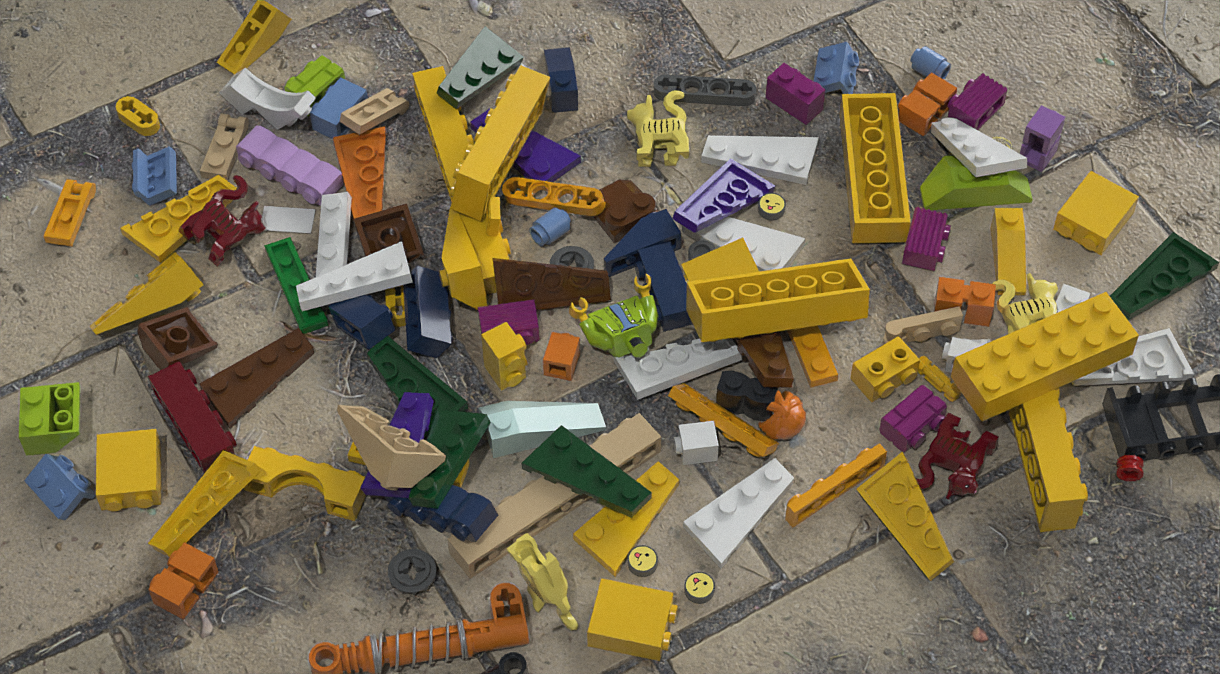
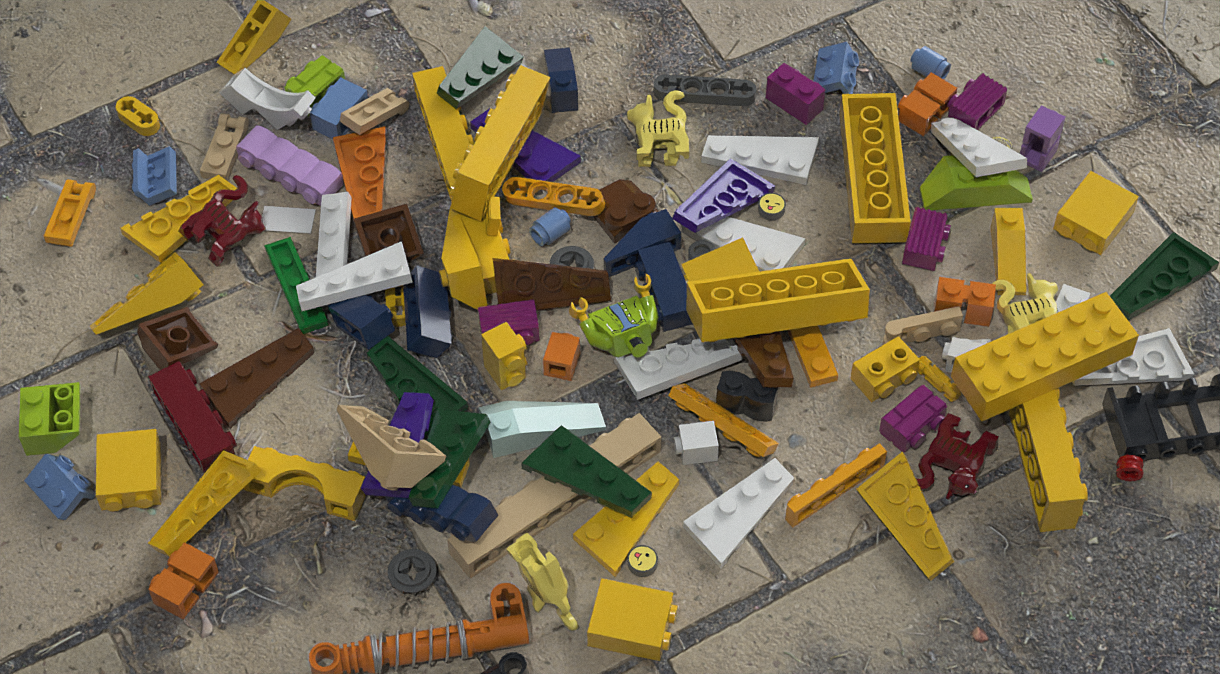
tile [684,572,715,604] -> none
orange hat [758,390,806,440] -> none

